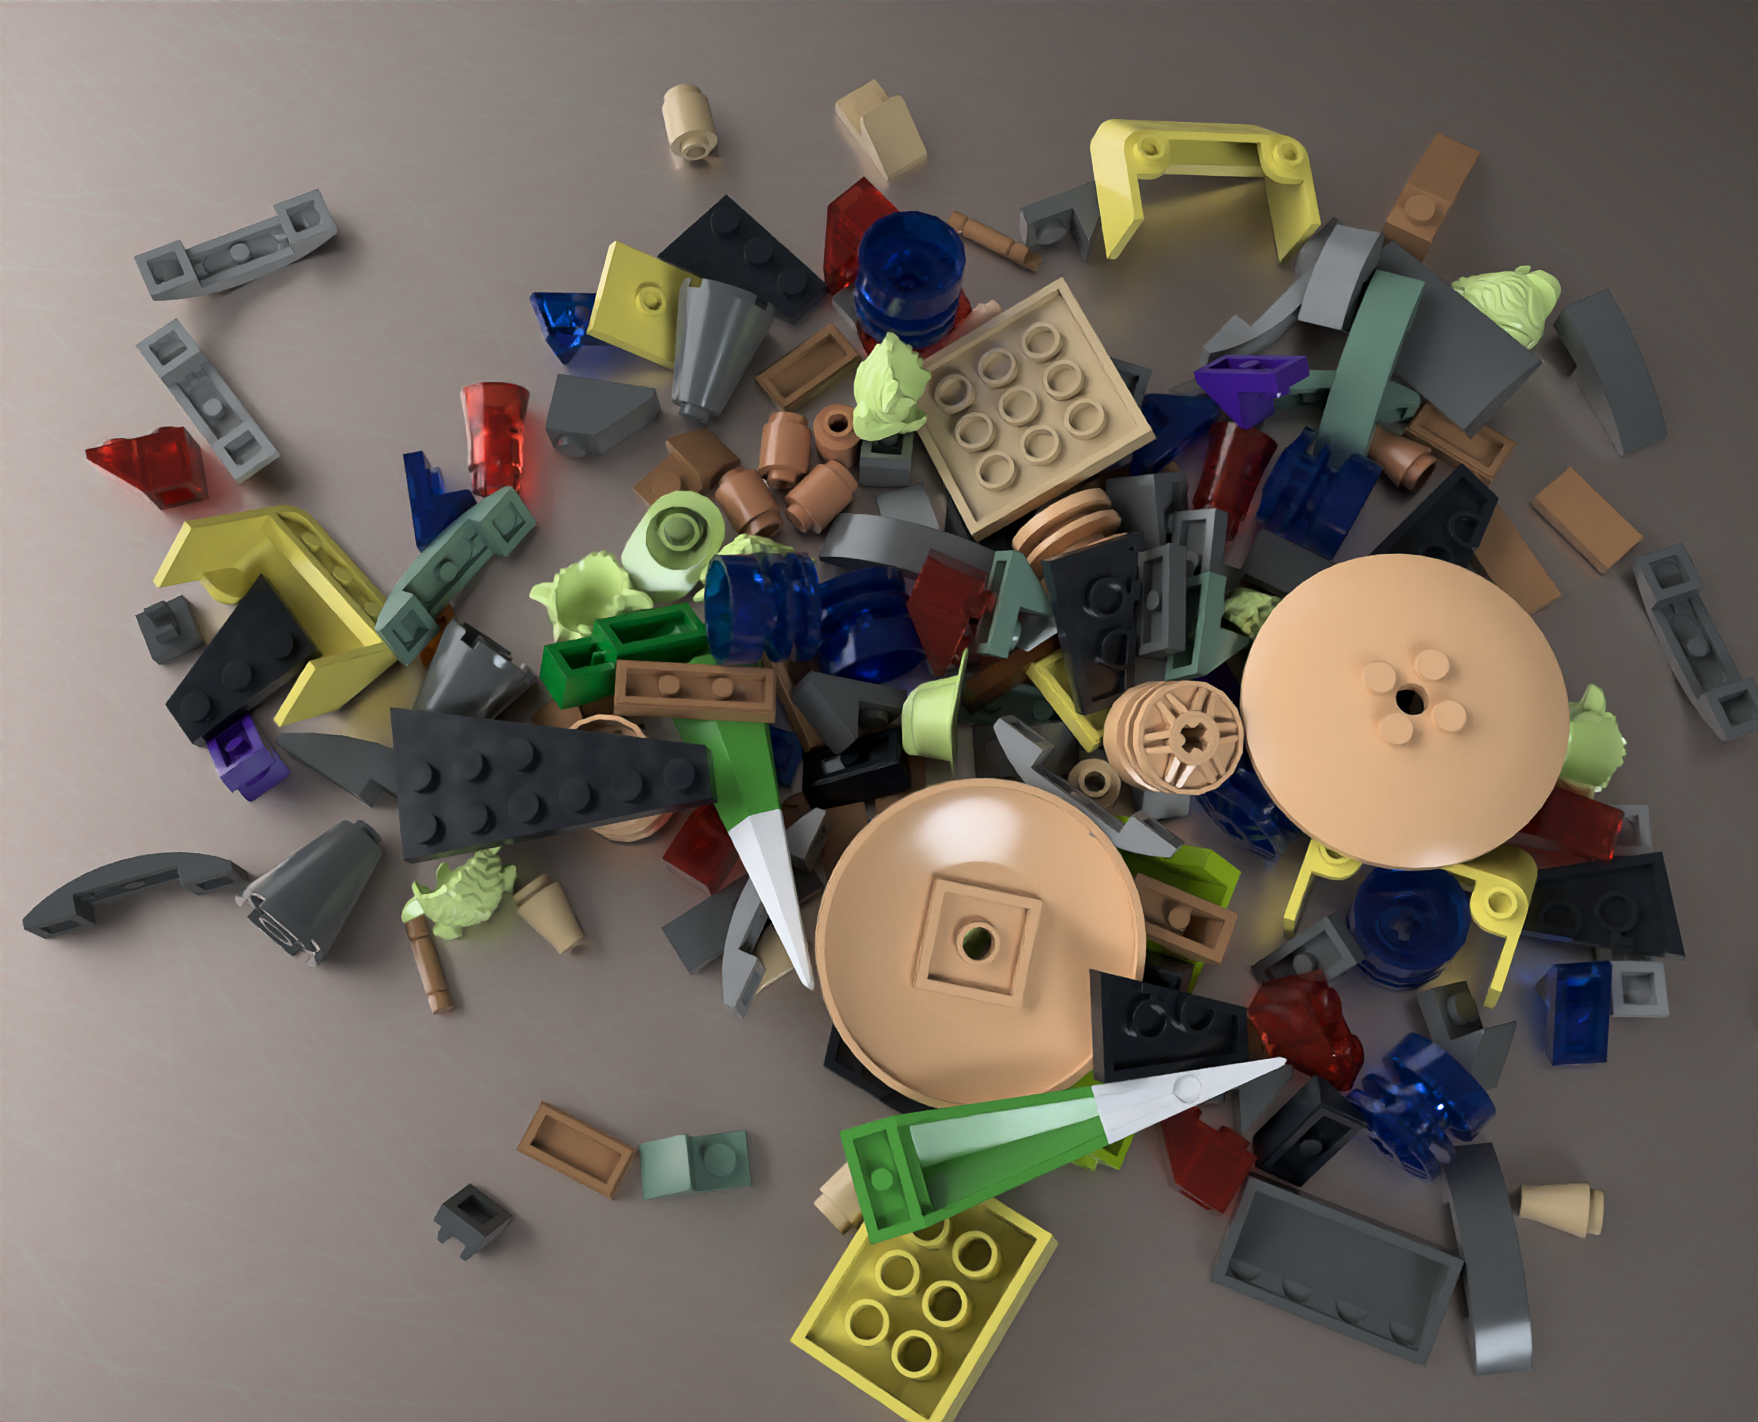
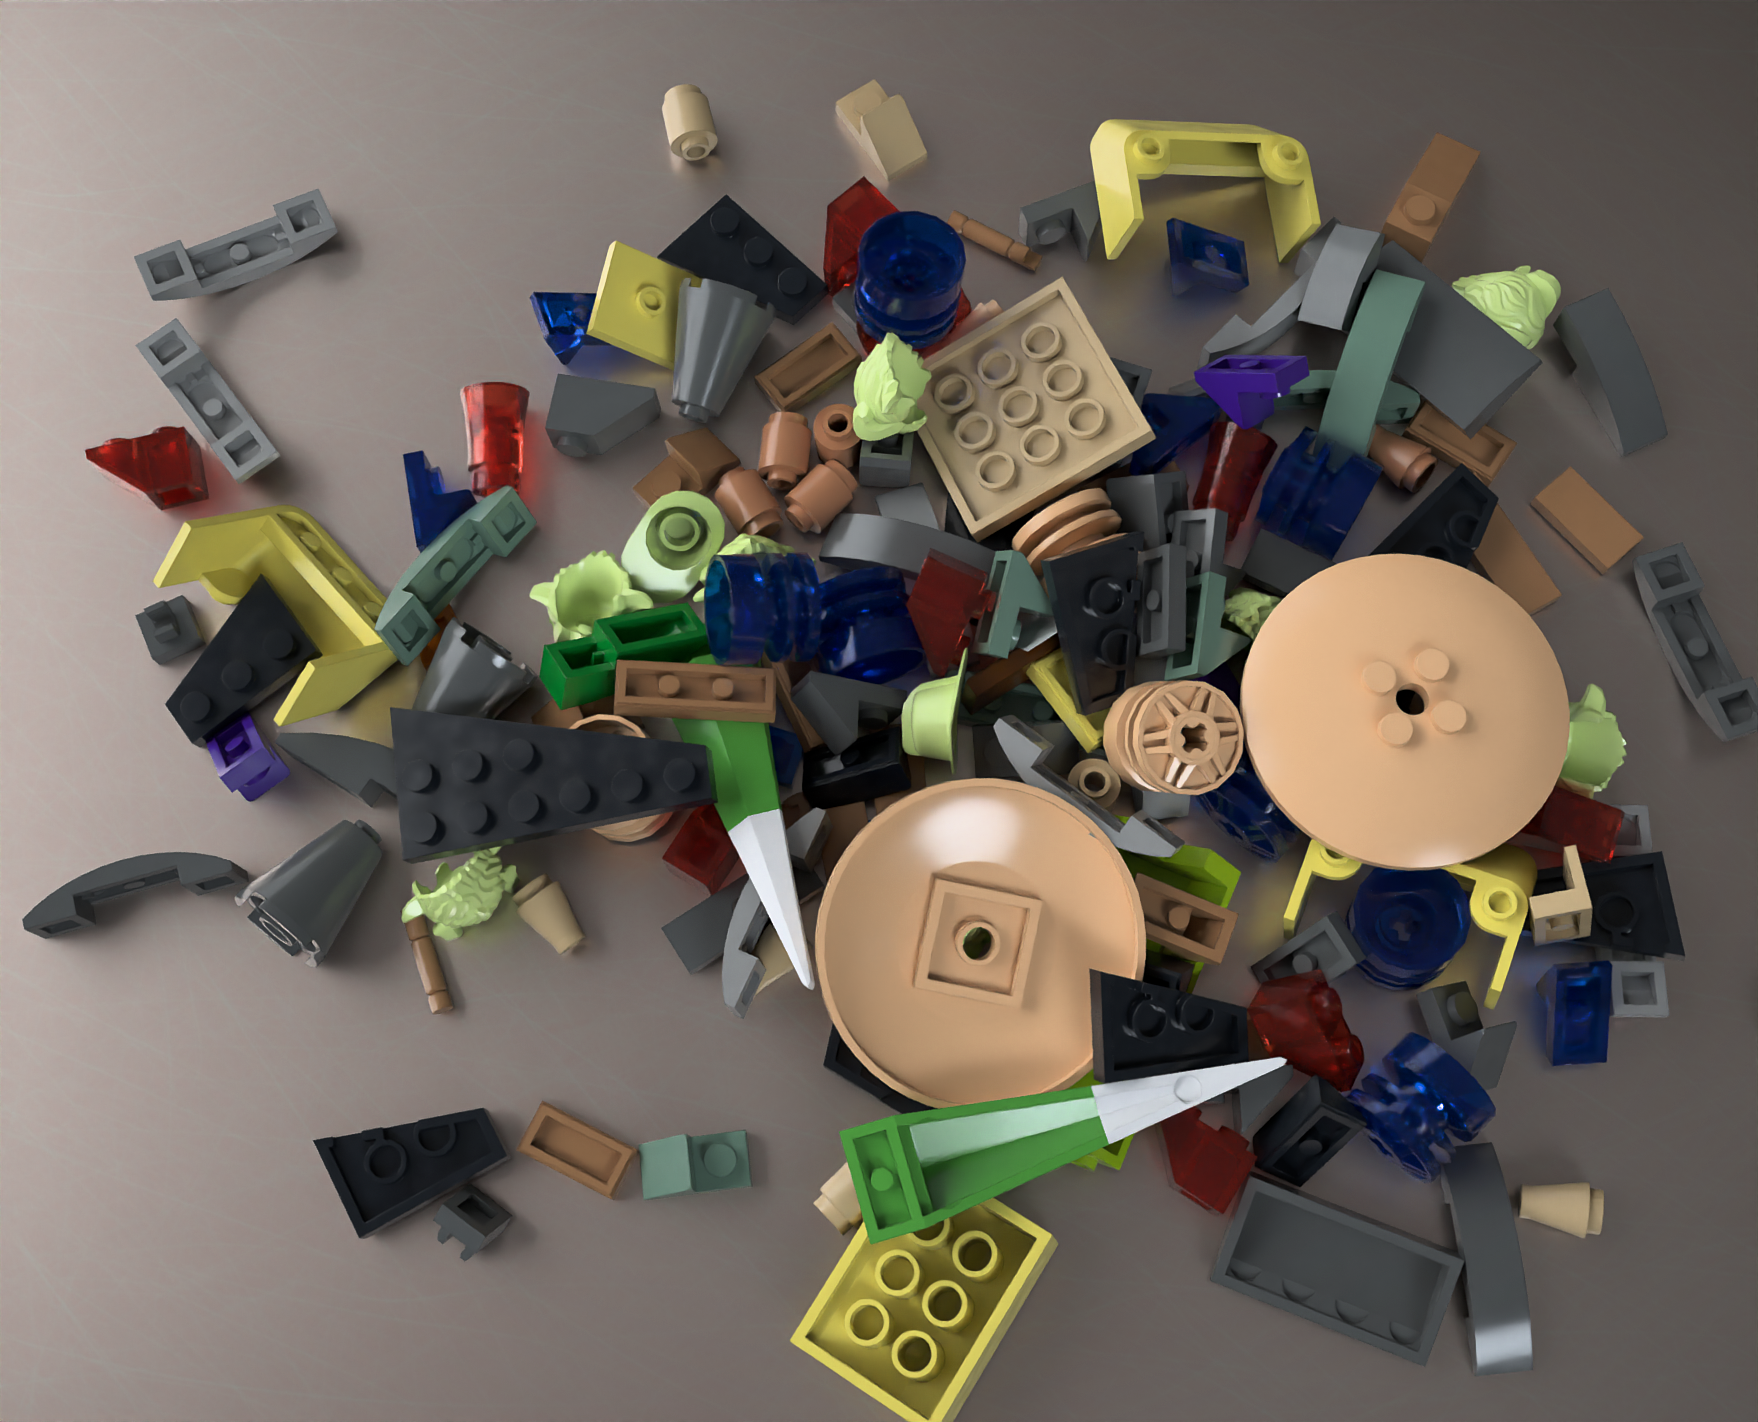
none -> black wing [313,1108,511,1239]
none -> clear blue slope [1166,218,1249,296]
none -> tan panel [1529,845,1593,946]

